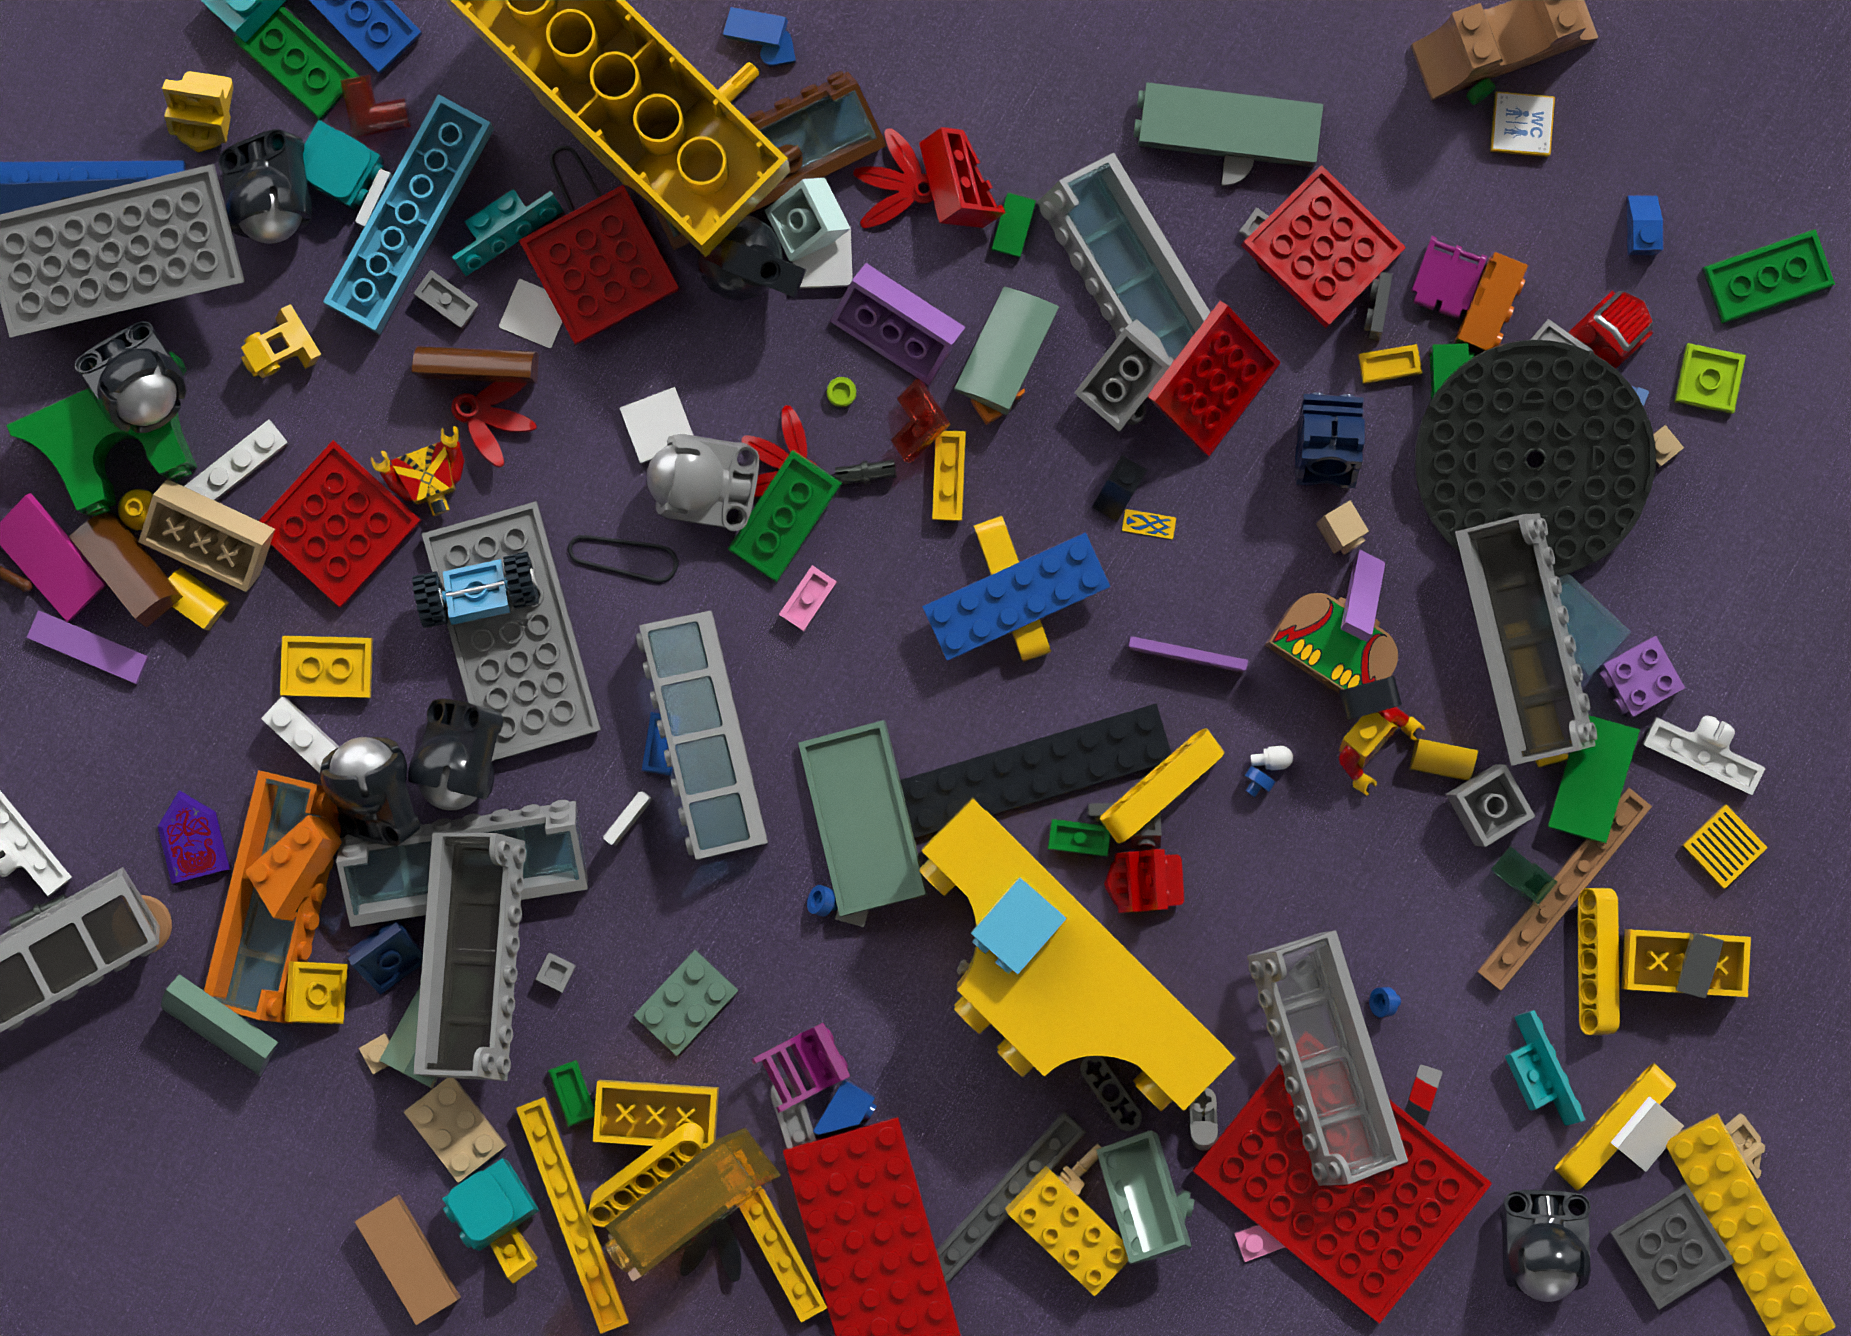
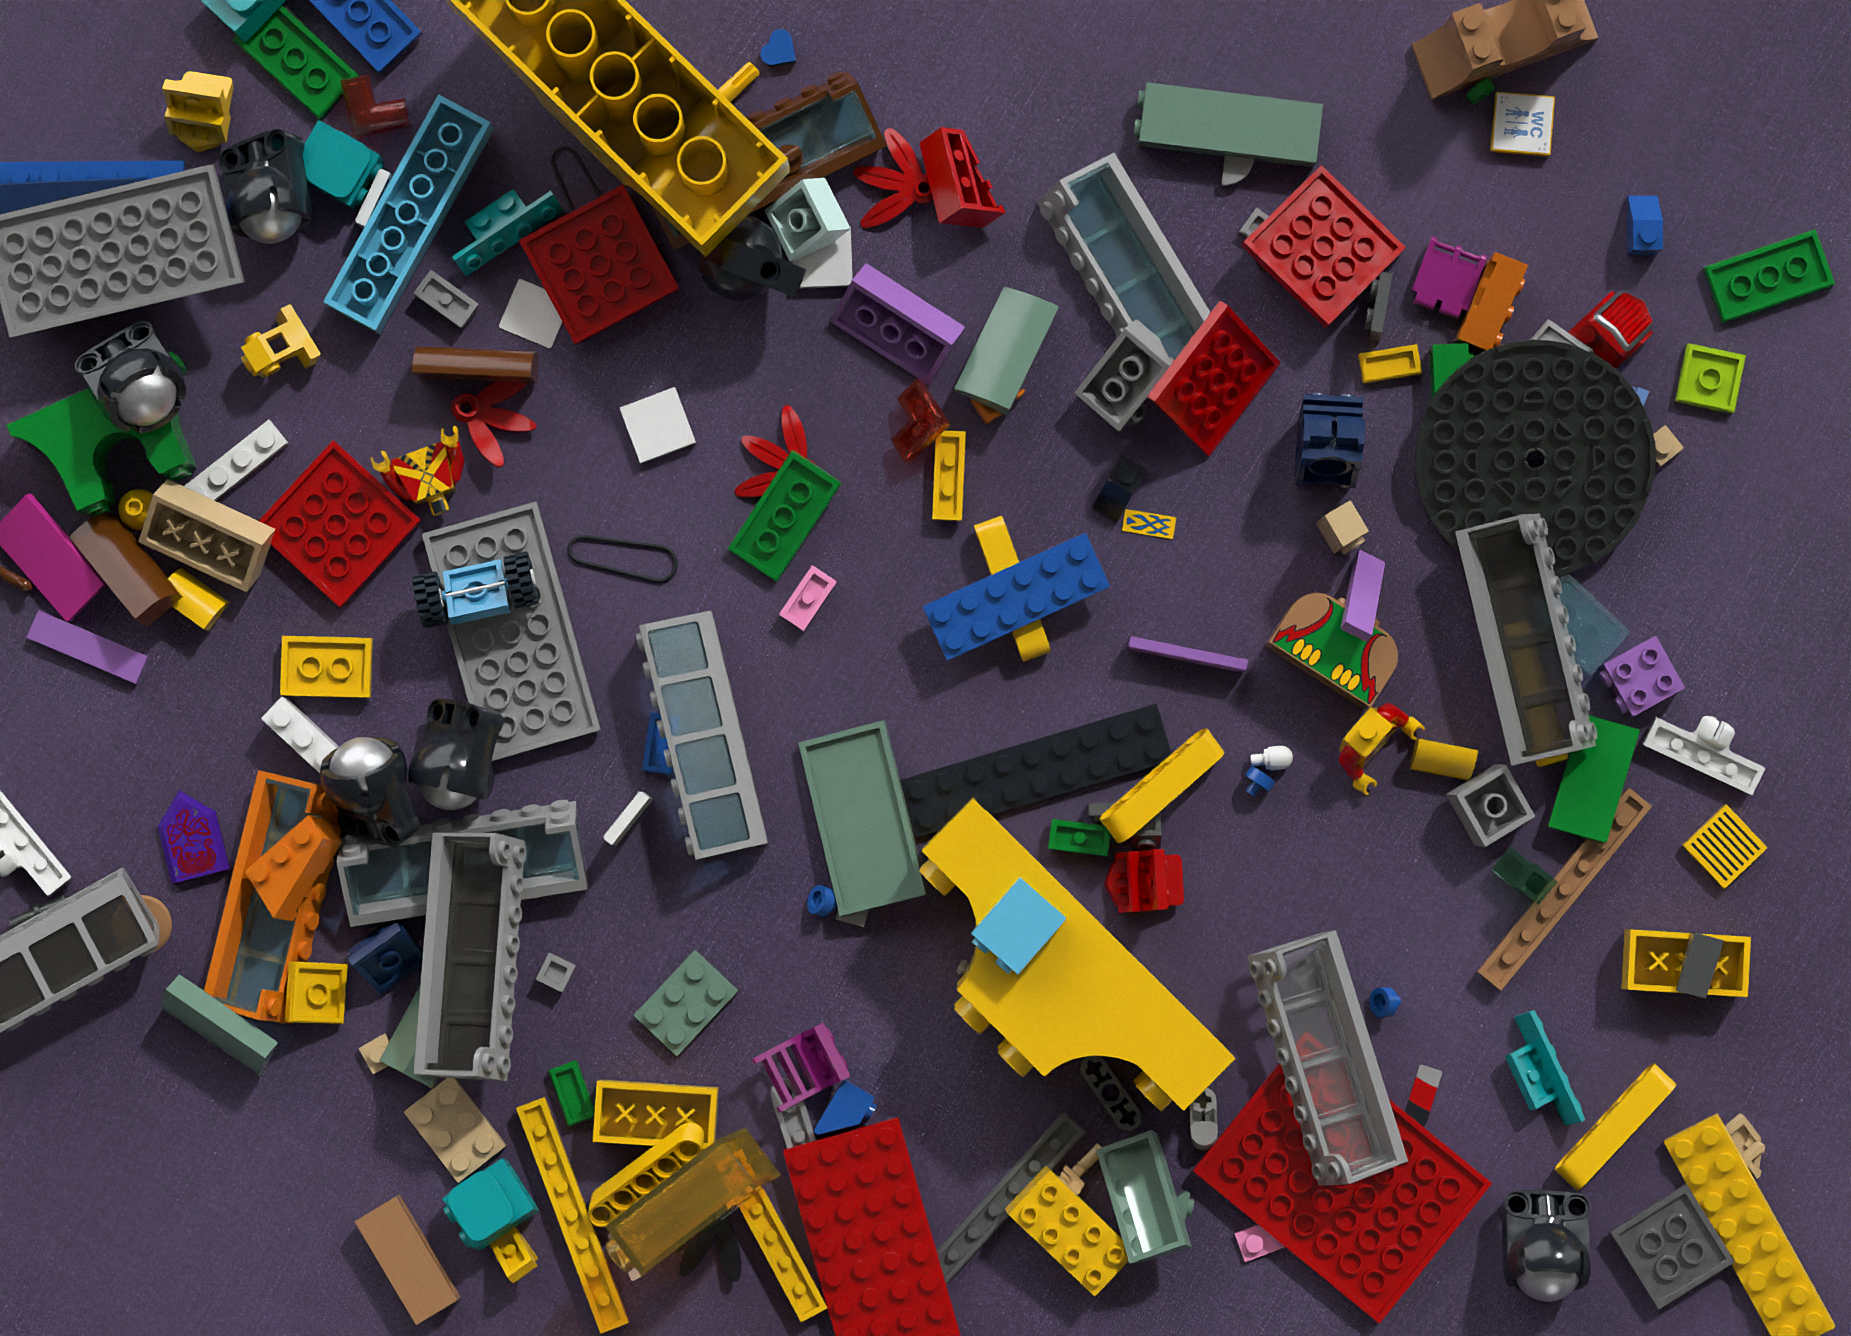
light grey piece [647,434,759,531] -> none
blue tile [723,7,788,48] -> none
lime tile [827,377,856,408] -> none
pearl dark grey pin [835,459,897,485] -> none
green tile [992,193,1036,258] -> none
black beam [1339,676,1402,720] -> none
yellow beam [1578,888,1620,1035] -> none
white tile [1611,1096,1684,1172] -> none

